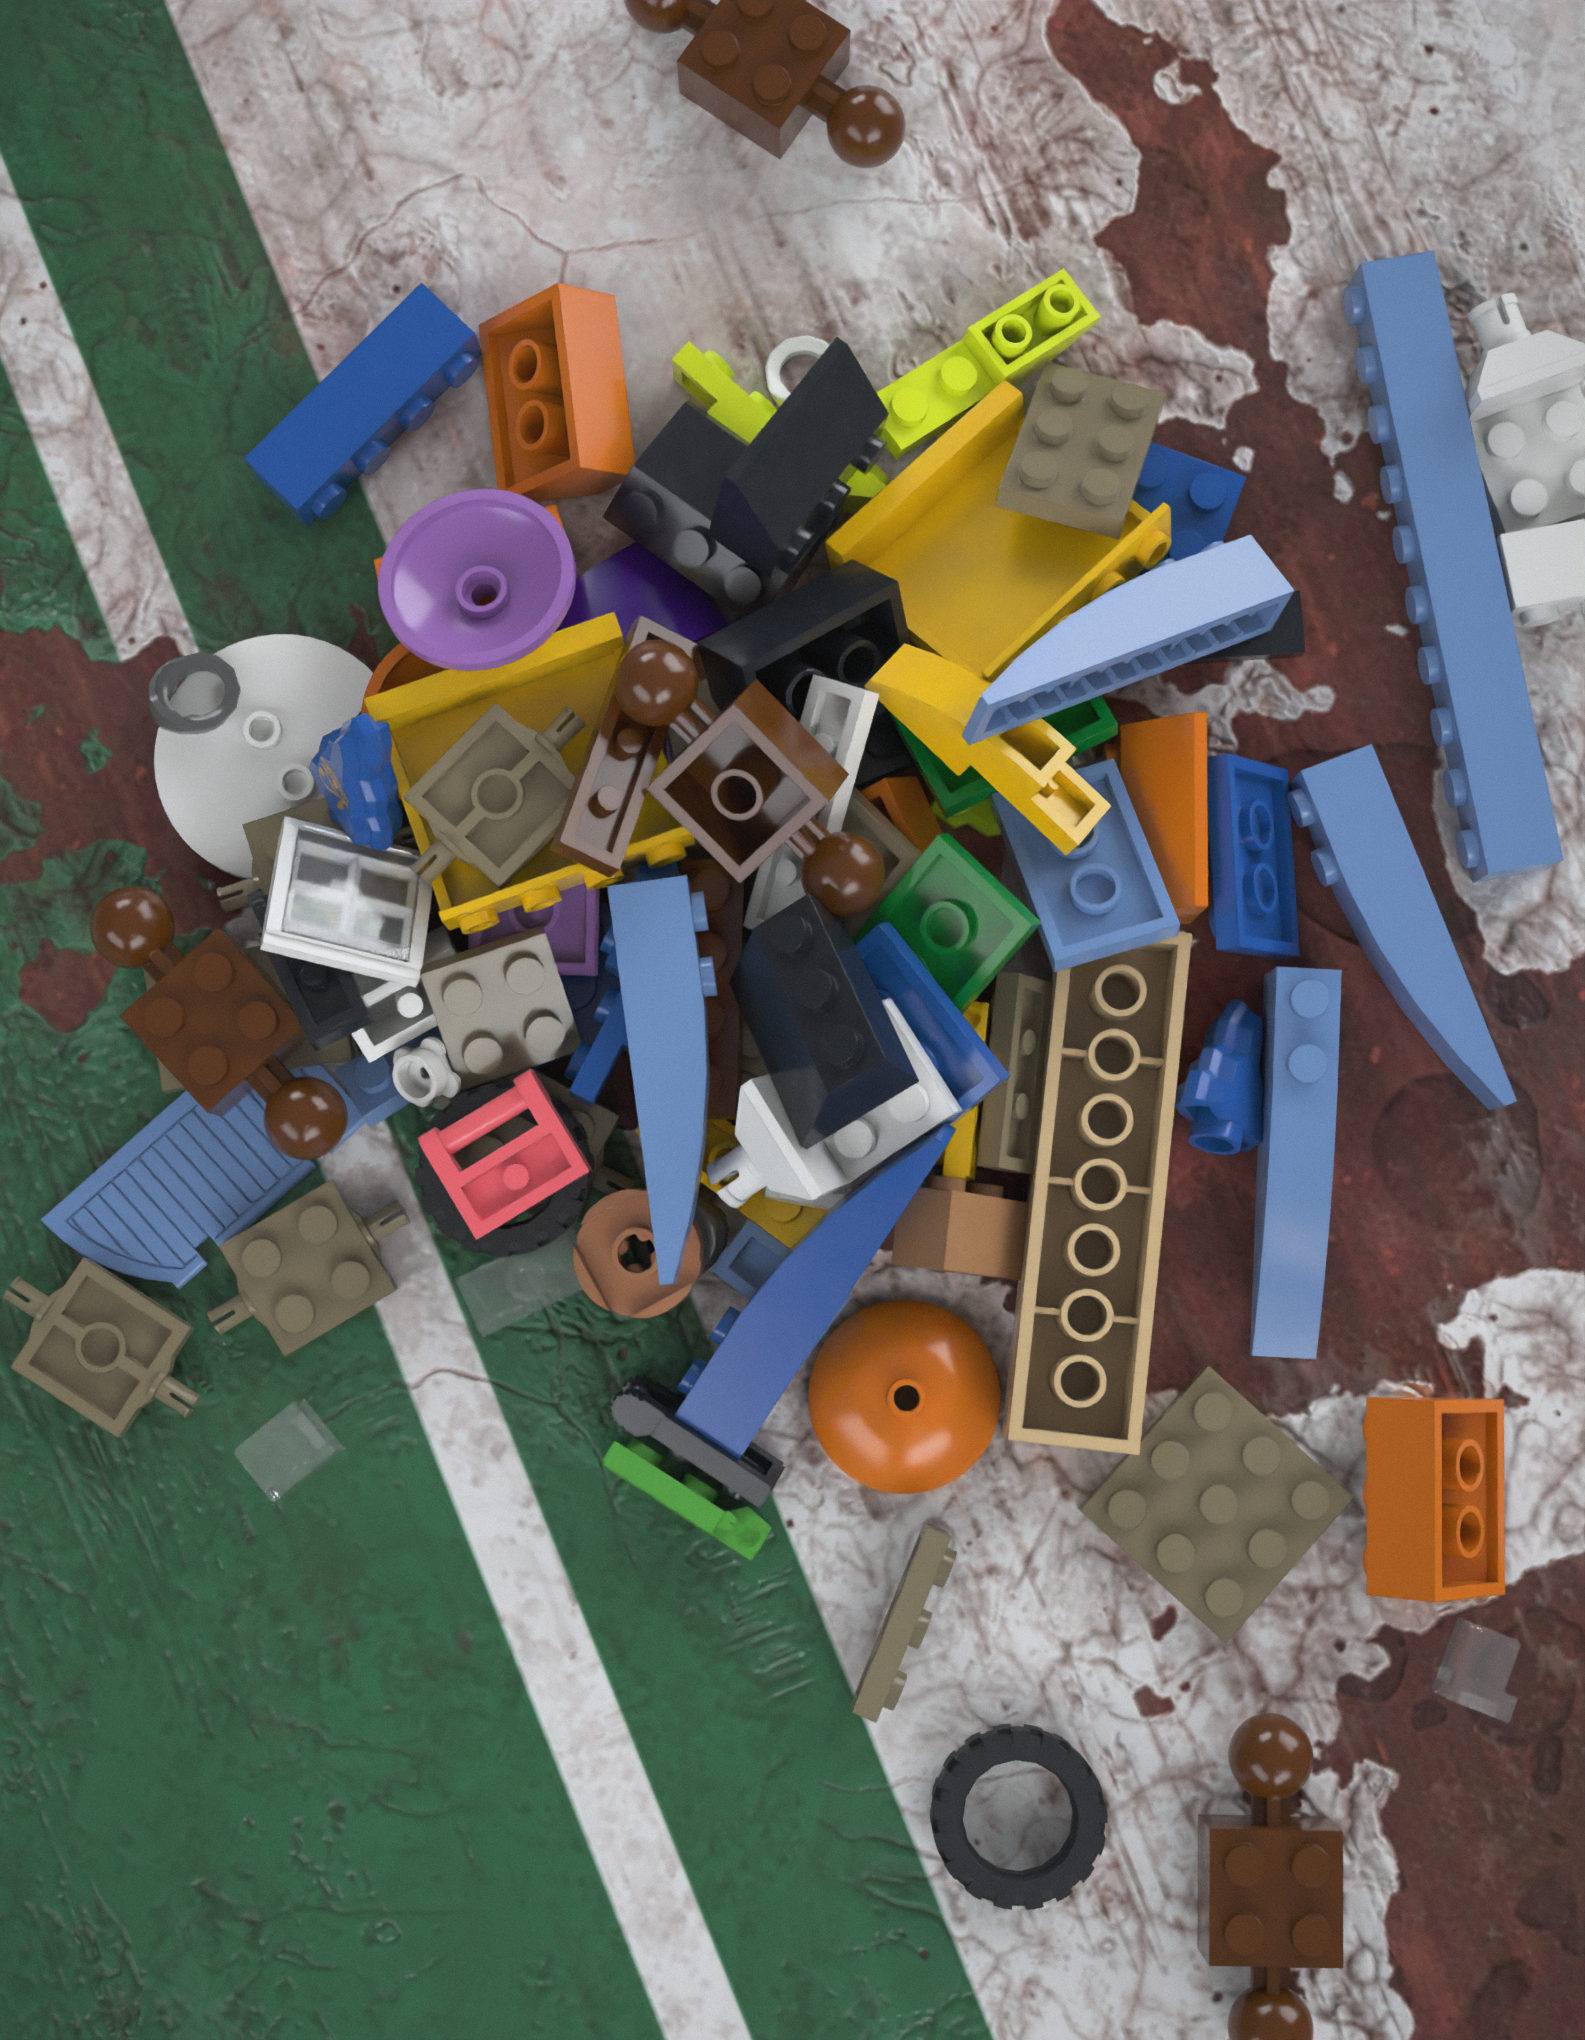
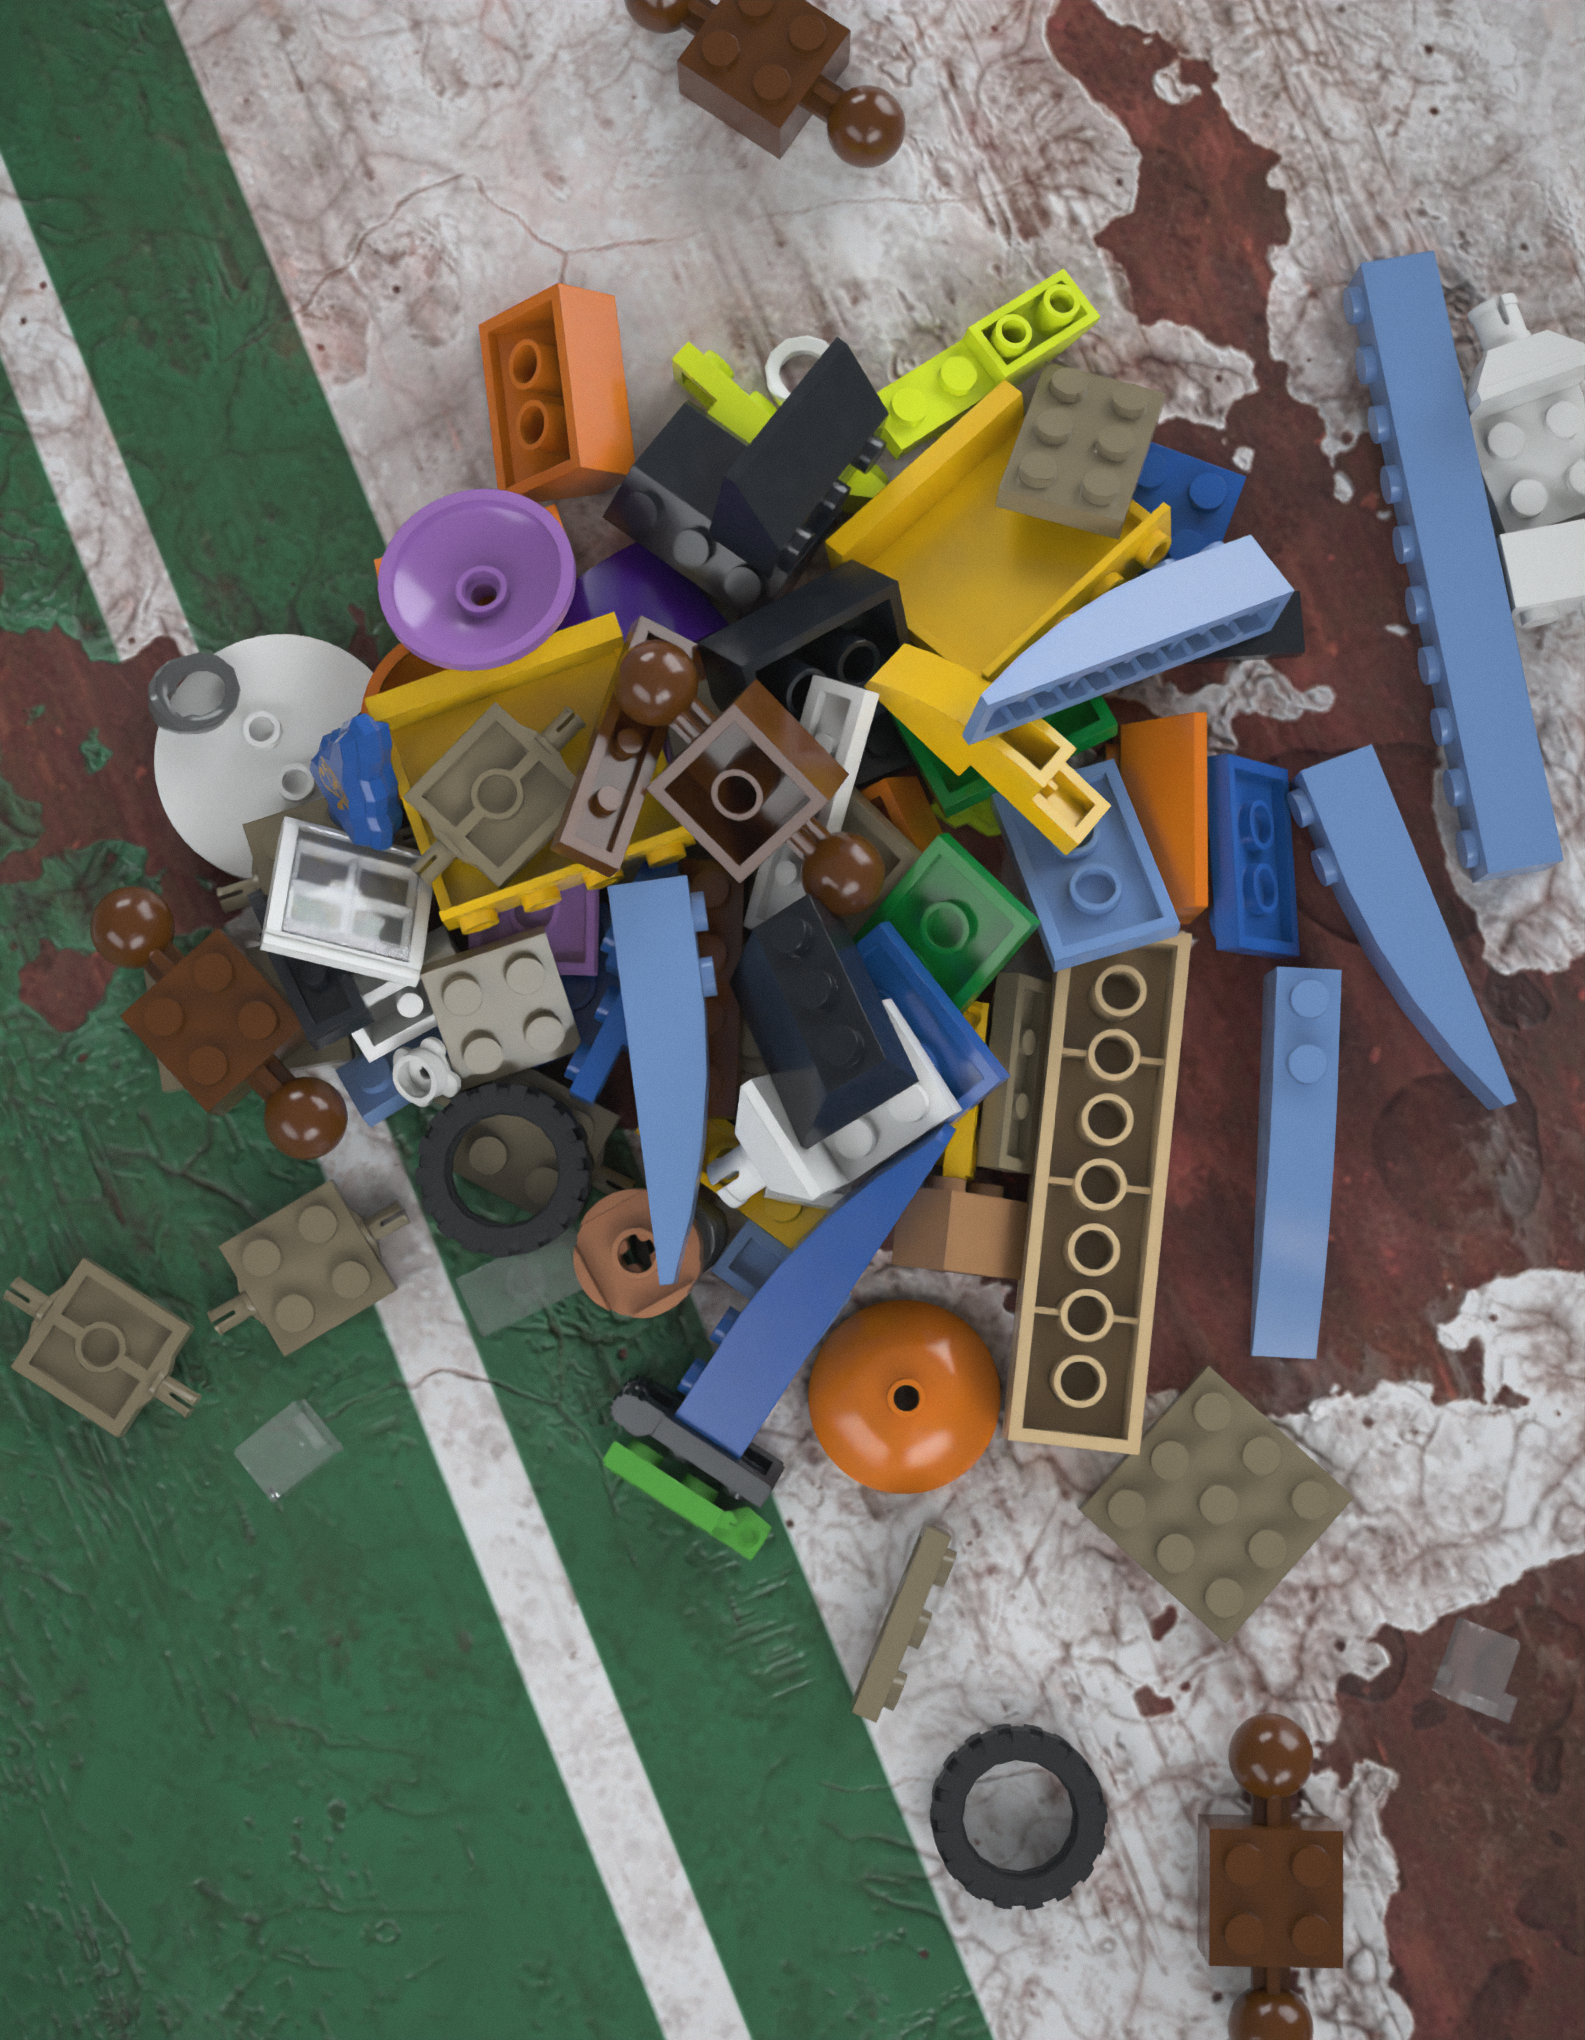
medium blue piece [41,1065,366,1290] -> none
blue brick [244,282,482,527] -> none
coral plate [418,1069,592,1240] -> none
blue rock [1175,1000,1264,1155] -> none
orange slope [1363,1397,1505,1602] -> none

